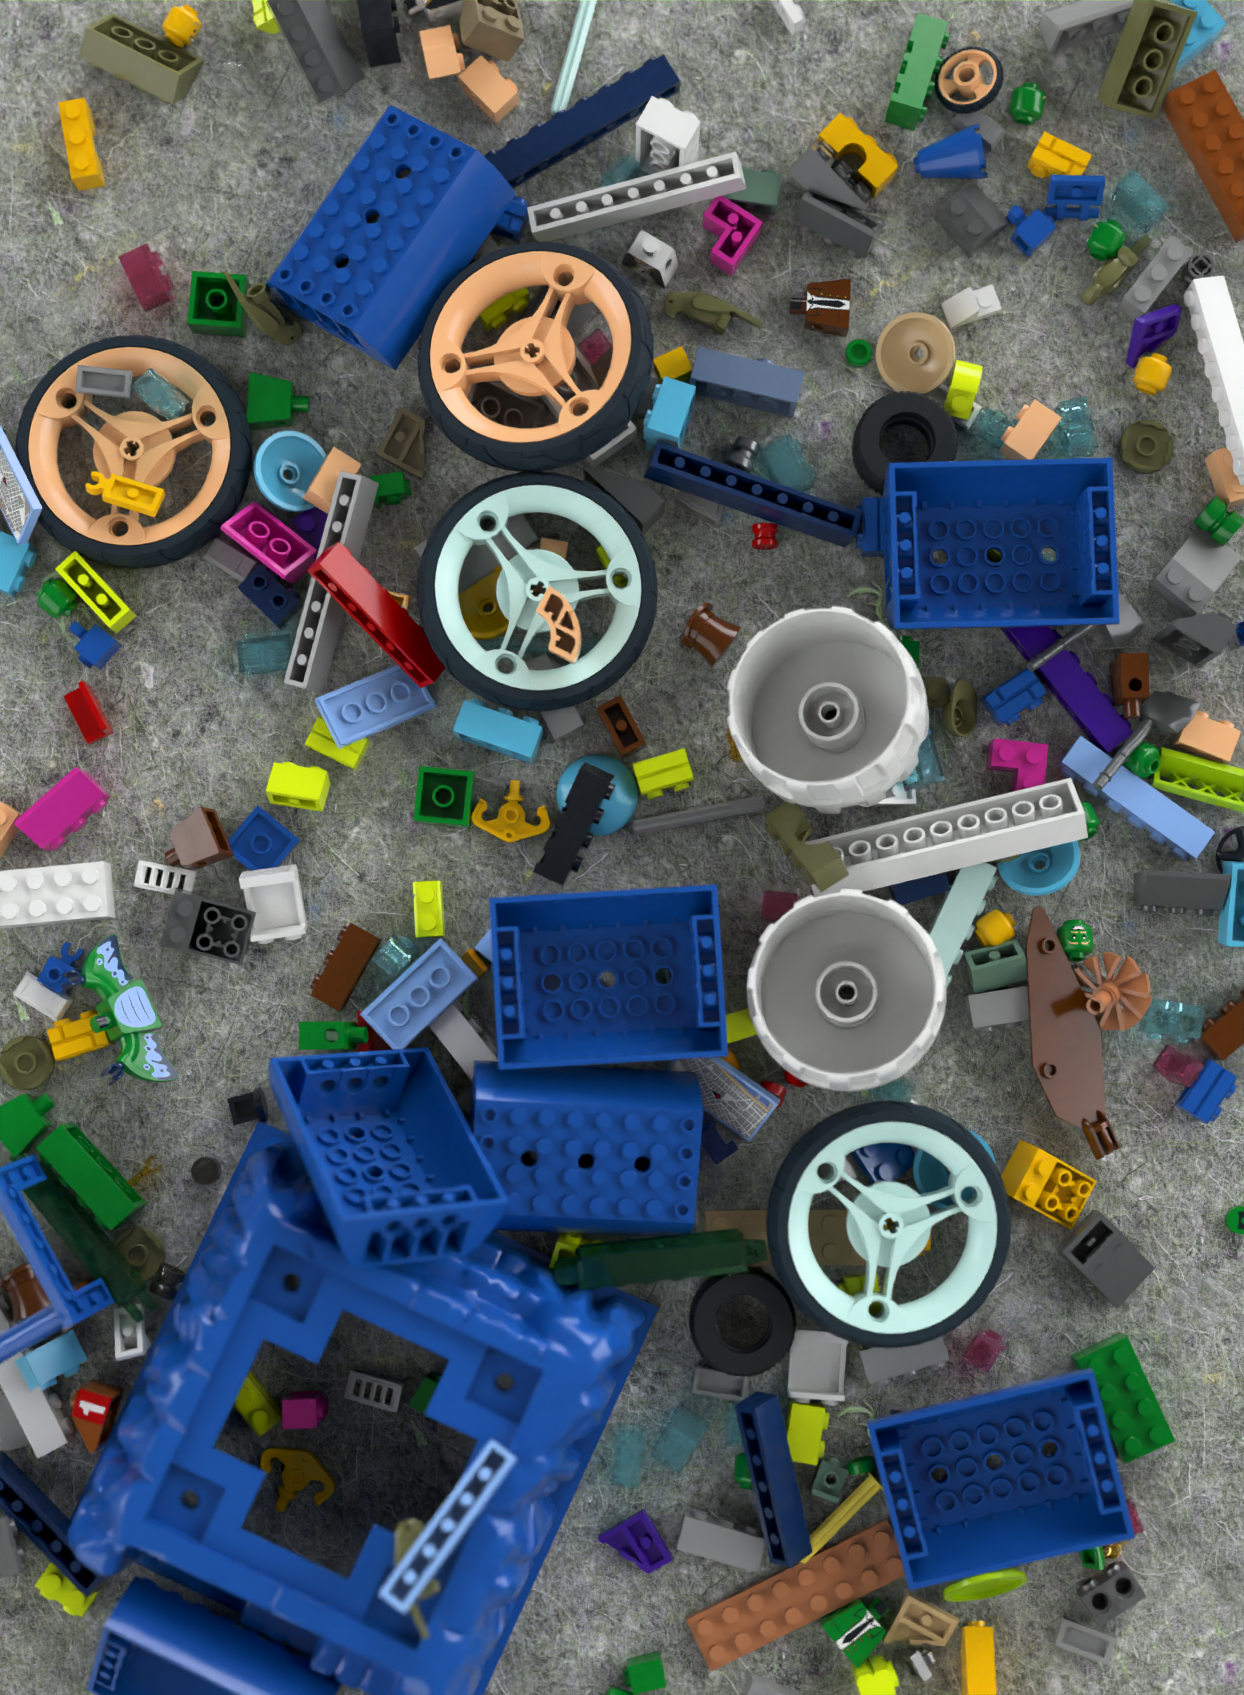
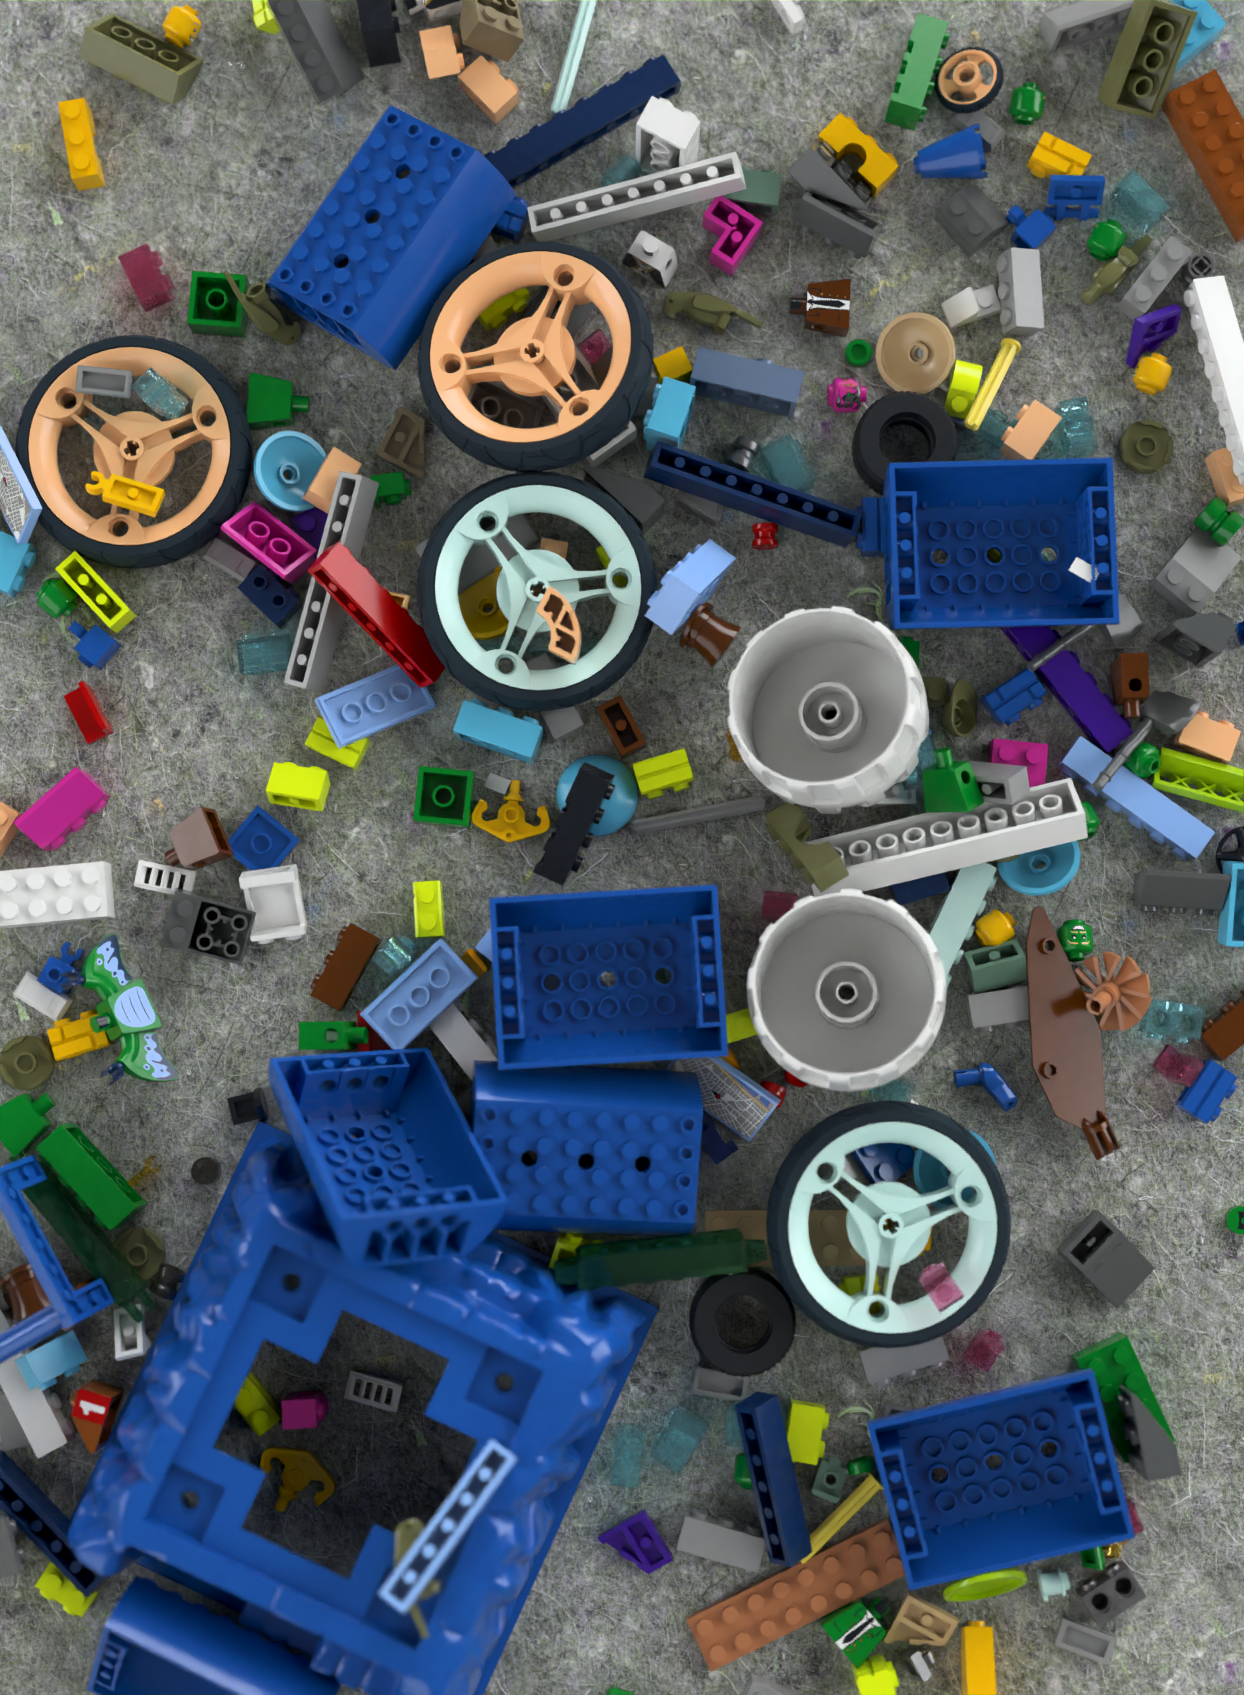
green brick [408,1372,443,1420] -> none
green brick [623,1651,666,1695] -> none
white panel [787,1326,849,1405] -> none
yellow slope [1001,1139,1097,1230] -> none
none -> white sticker [484,773,511,795]
none -> light blue brick [645,539,736,635]
none -> dark pink head [827,377,867,413]
none -> clear pink bracket [919,1263,964,1313]
none -> green torso [922,747,984,812]
none -> blue arm [953,1062,1018,1112]
none -> light grey brick [955,759,1030,805]
none -> light yellow axle [965,338,1021,431]
none -> brick [996,247,1045,337]
none -> light aqua brick [1036,1568,1070,1602]
none -> white sticker [1069,557,1099,583]
none -> dark grey slope [1116,1385,1182,1482]

